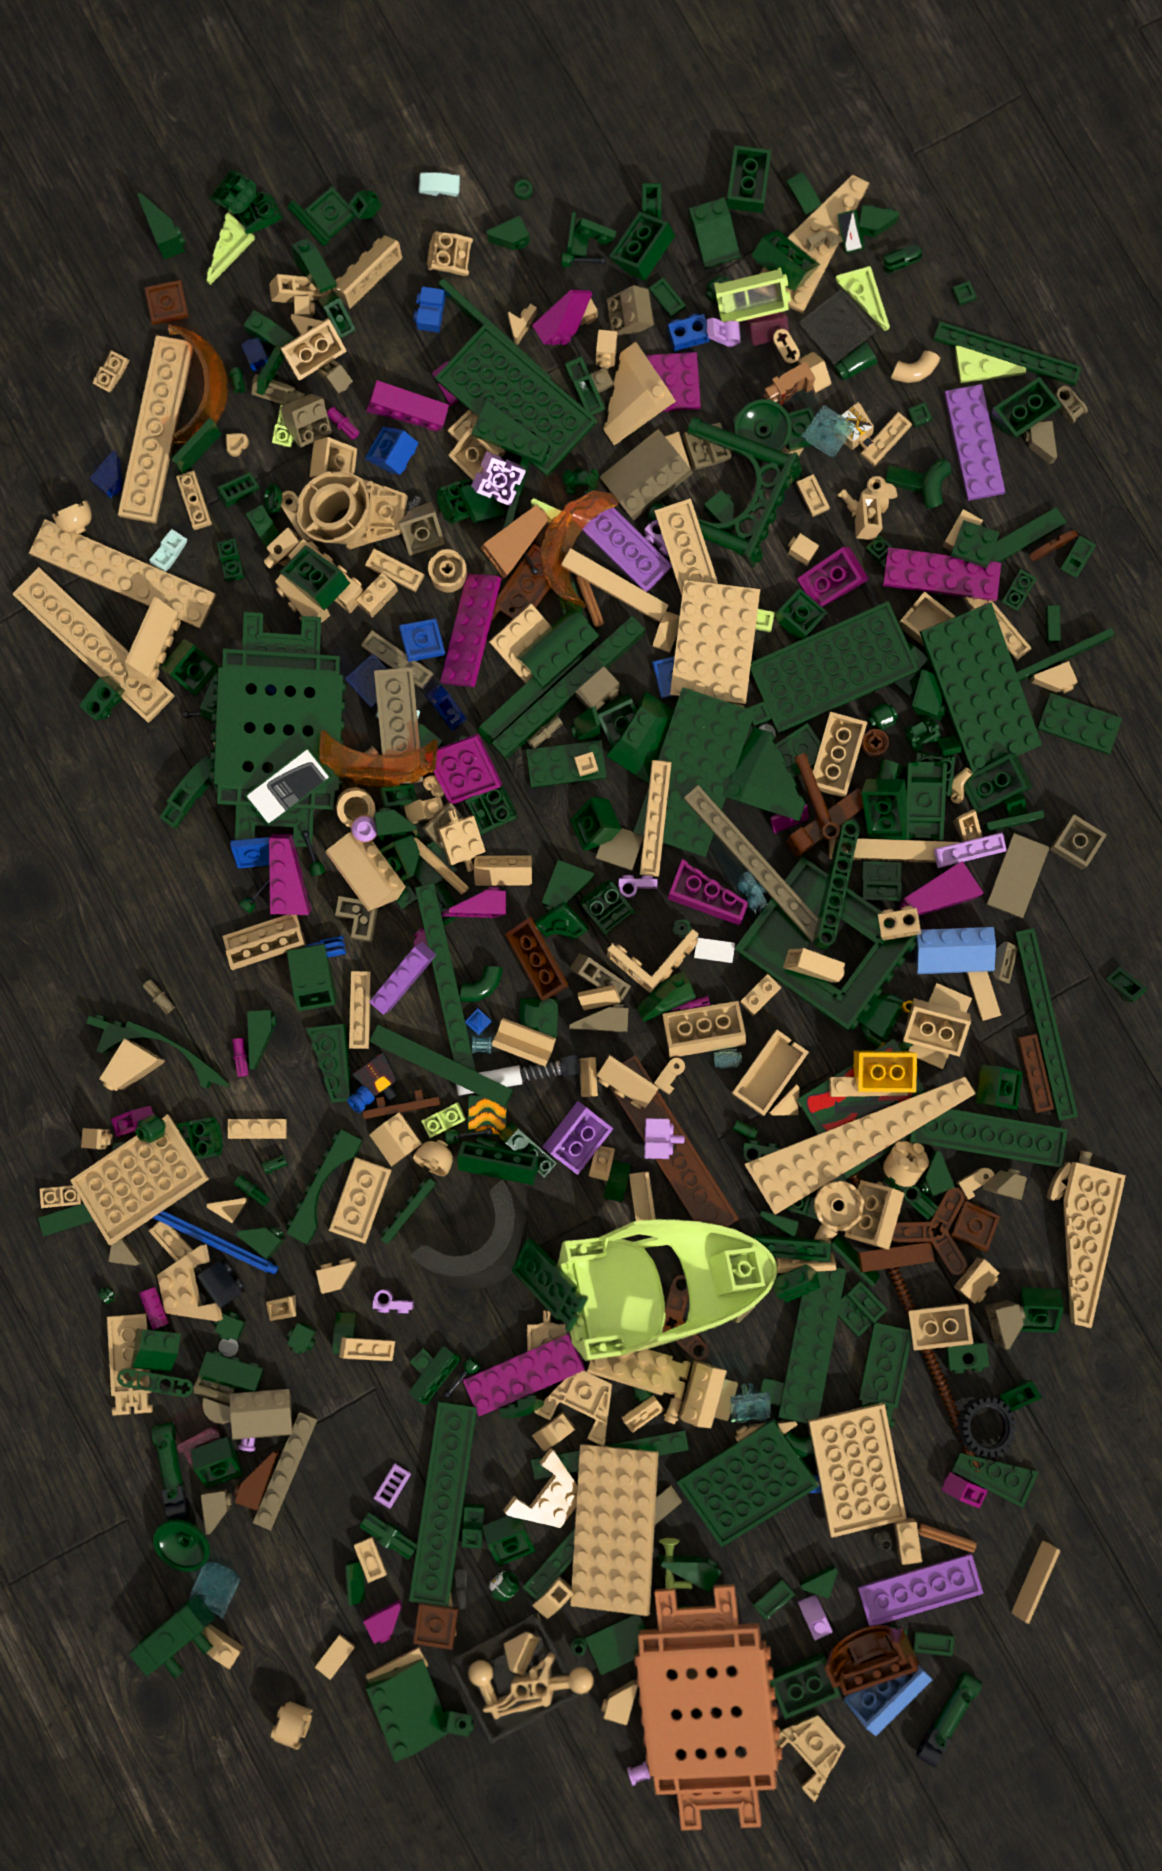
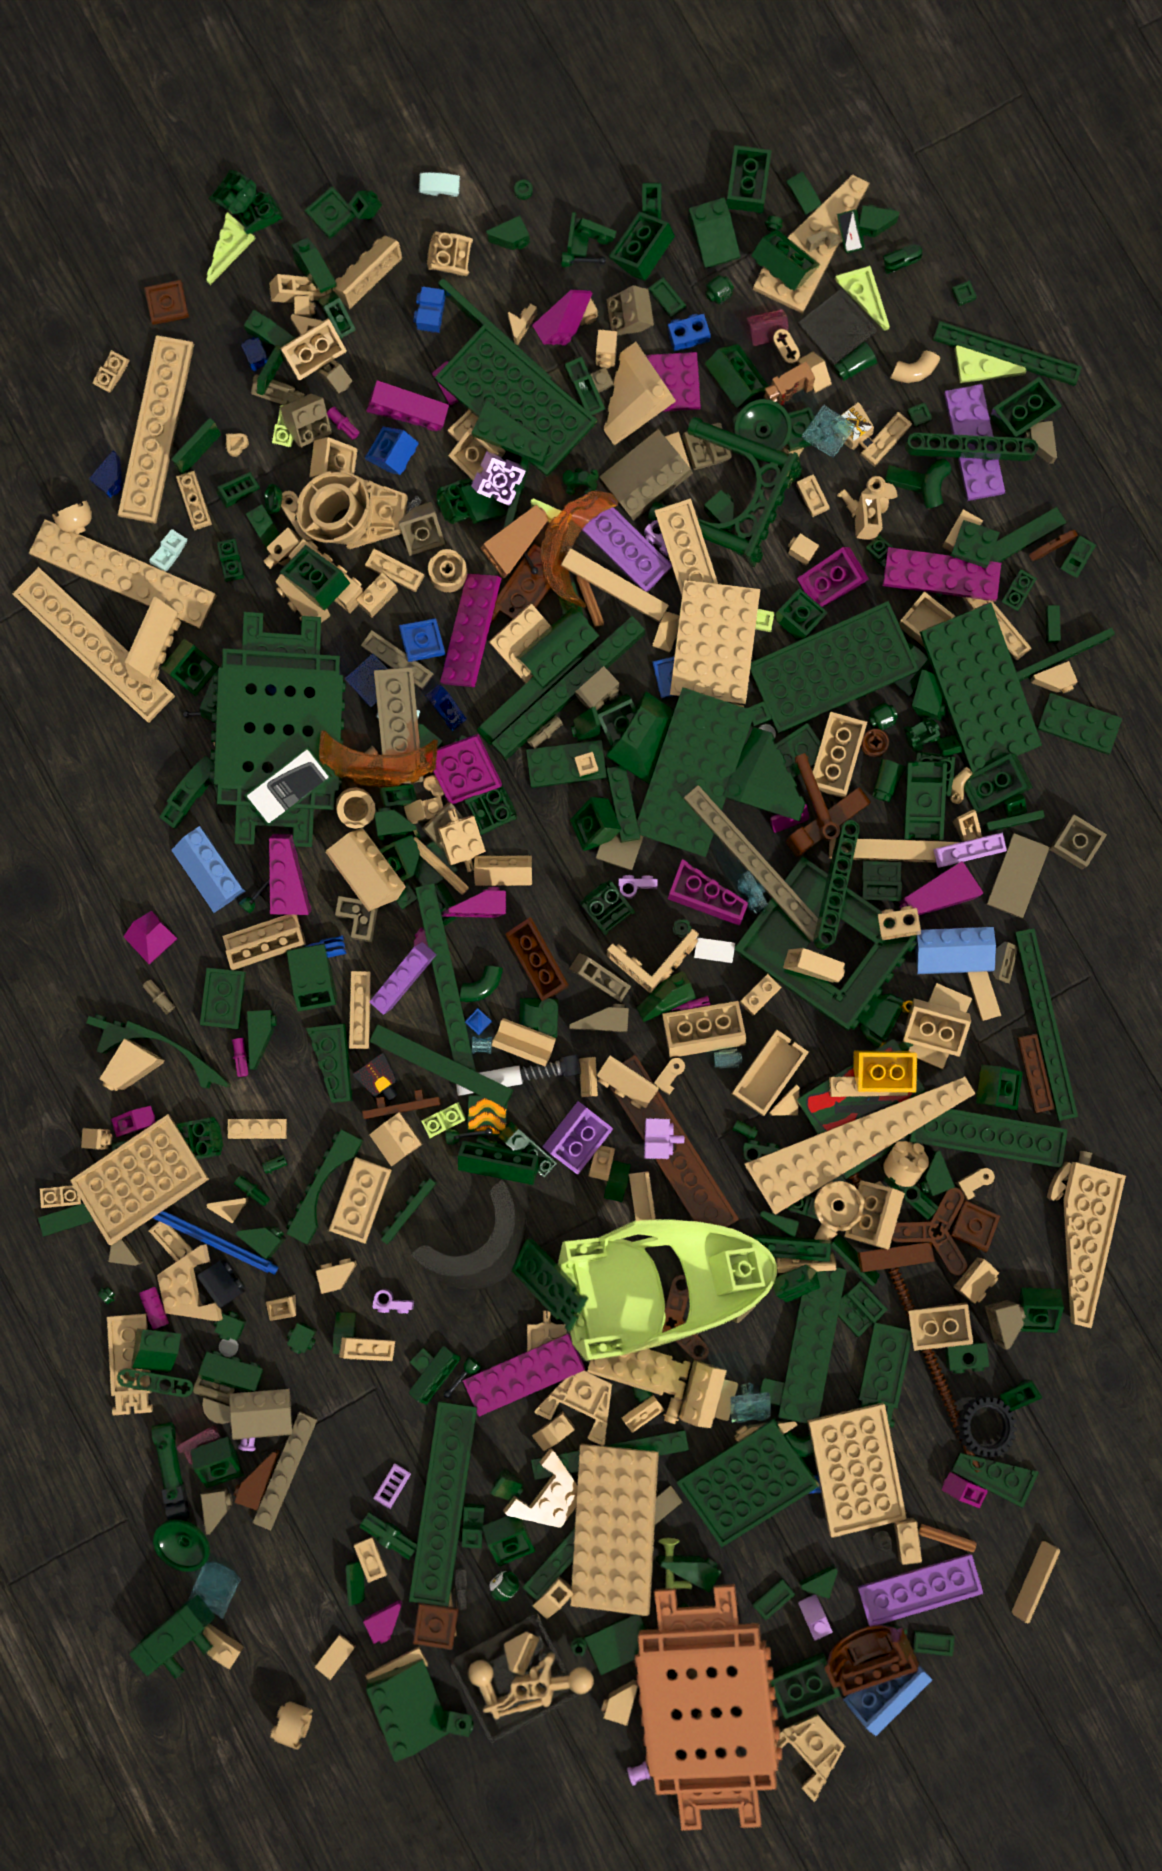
dark green brick [79,676,125,721] -> none
dark green head [135,1115,166,1143] -> none
dark green slope [137,193,186,260] -> none
clear orange windscreen [168,324,228,443] -> none
dark green pin [229,368,246,394] -> none
blue tile [231,837,270,868] -> none
dark green axle [287,201,330,246] -> none
hinge [302,830,326,876] -> none
blue wheel [347,1086,374,1113] -> none
lavender piece [350,815,377,843] -> none
tan cylinder [413,1140,453,1176] -> none
dark green slope [500,1395,544,1419] -> none
dark green tile [534,901,588,940] -> none
dark green slope [542,860,594,911] -> none
tan tile [578,985,621,1010] -> none
tan tile [640,760,671,877] -> none
lavender plate [707,318,740,347] -> none
yellowish green door [714,267,791,323] -> none
dark green slope [861,779,907,840] -> none
dark green piece [916,1671,983,1767] -> none
dark tan slope [982,1169,1027,1200] -> none
dark tan piece [1054,386,1088,424] -> none
dark green slope [1106,966,1147,1002] -> none
none -> magenta slope [123,911,178,965]
none -> medium blue slope [171,826,246,913]
none -> dark green plate [200,968,246,1029]
none -> dark green slope [490,1467,524,1501]
none -> dark green plate [606,766,640,843]
none -> dark green slope [705,344,769,408]
none -> dark green plate [765,216,783,232]
none -> dark green beam [905,433,1038,461]

